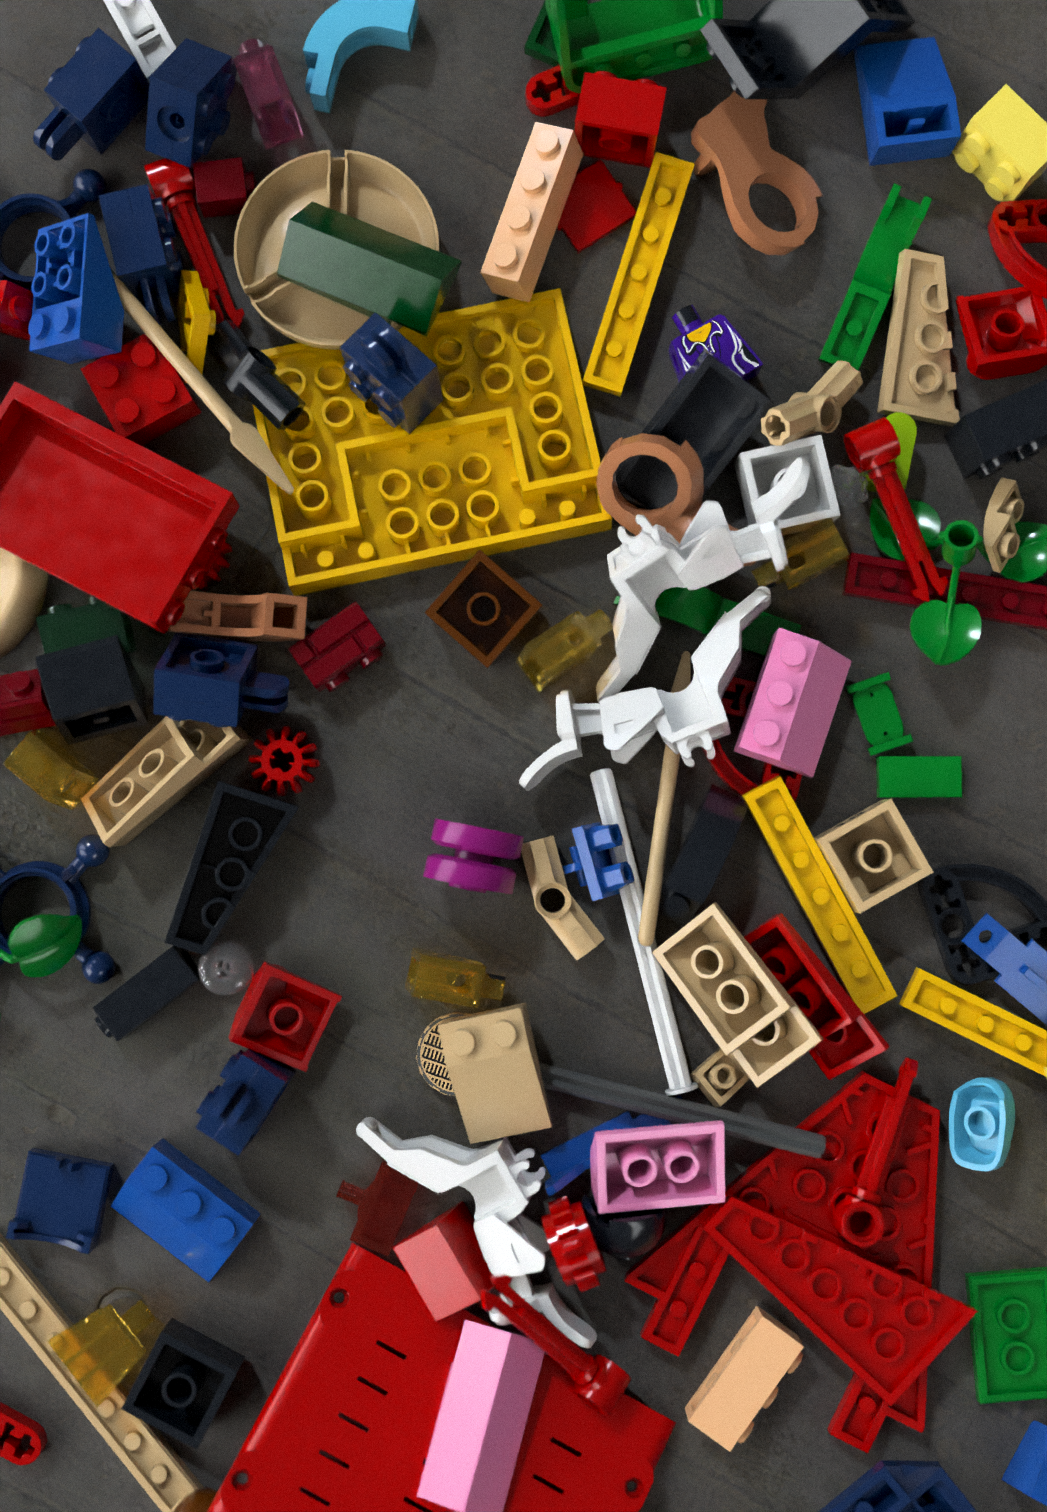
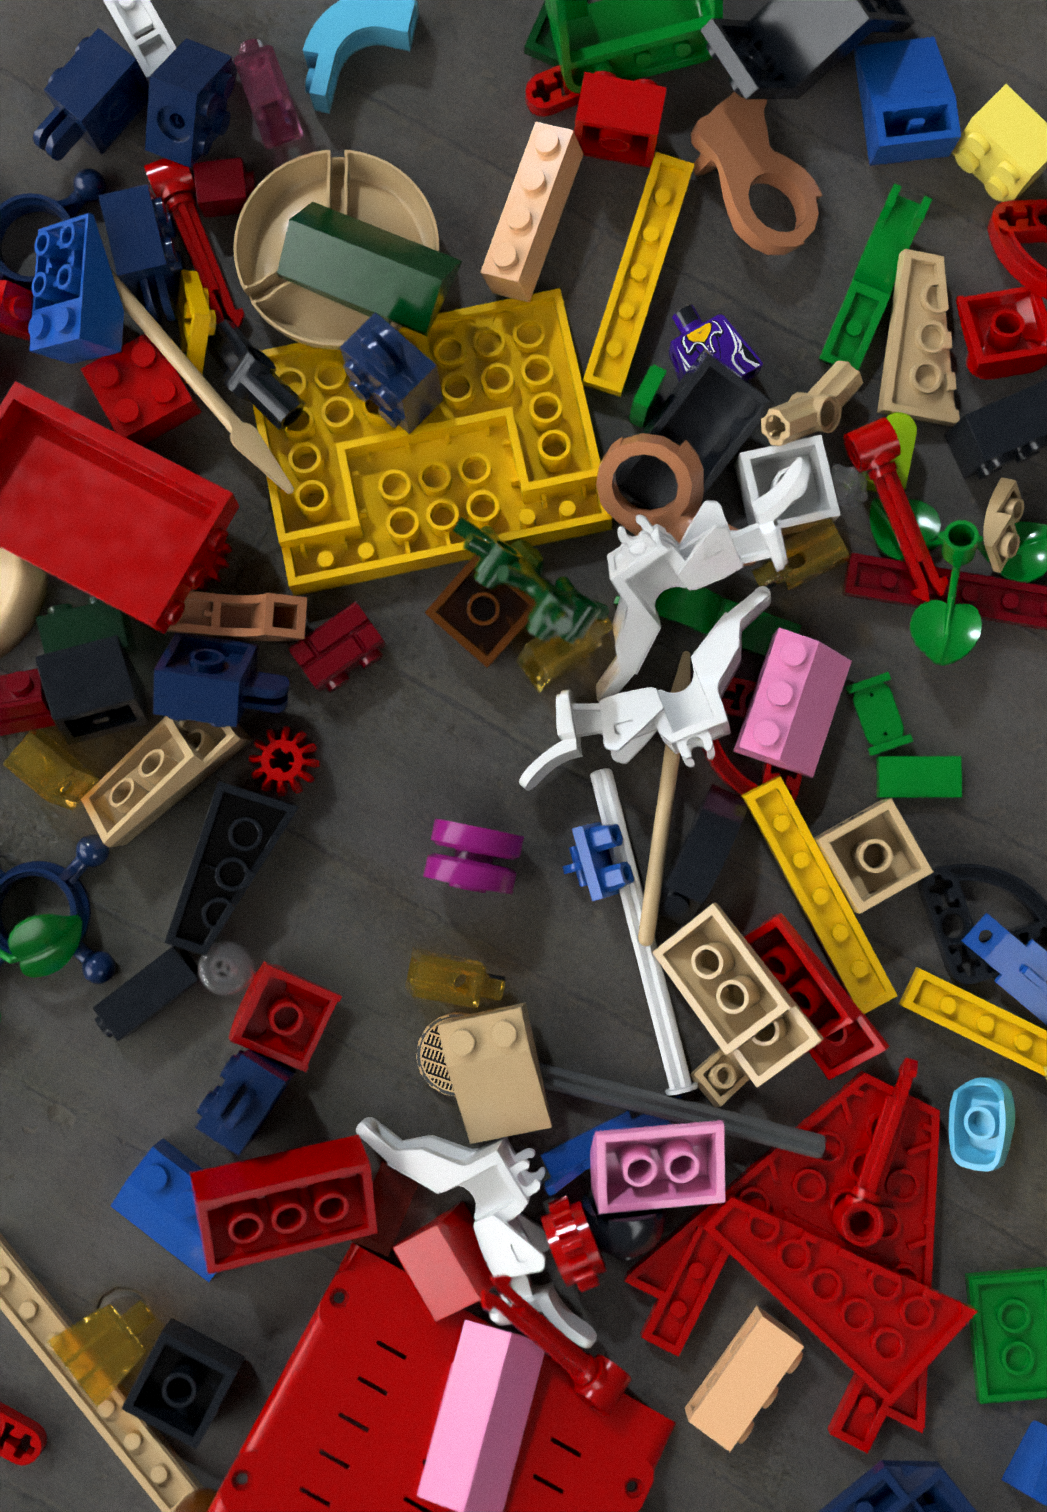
dark blue piece [6,1148,115,1254] -> none
tan piece [521,835,605,961] -> none
red piece [556,159,636,254] -> none
none -> red slope [190,1134,378,1274]
none -> dark green plant [453,517,609,643]
none -> green tile [629,365,667,428]

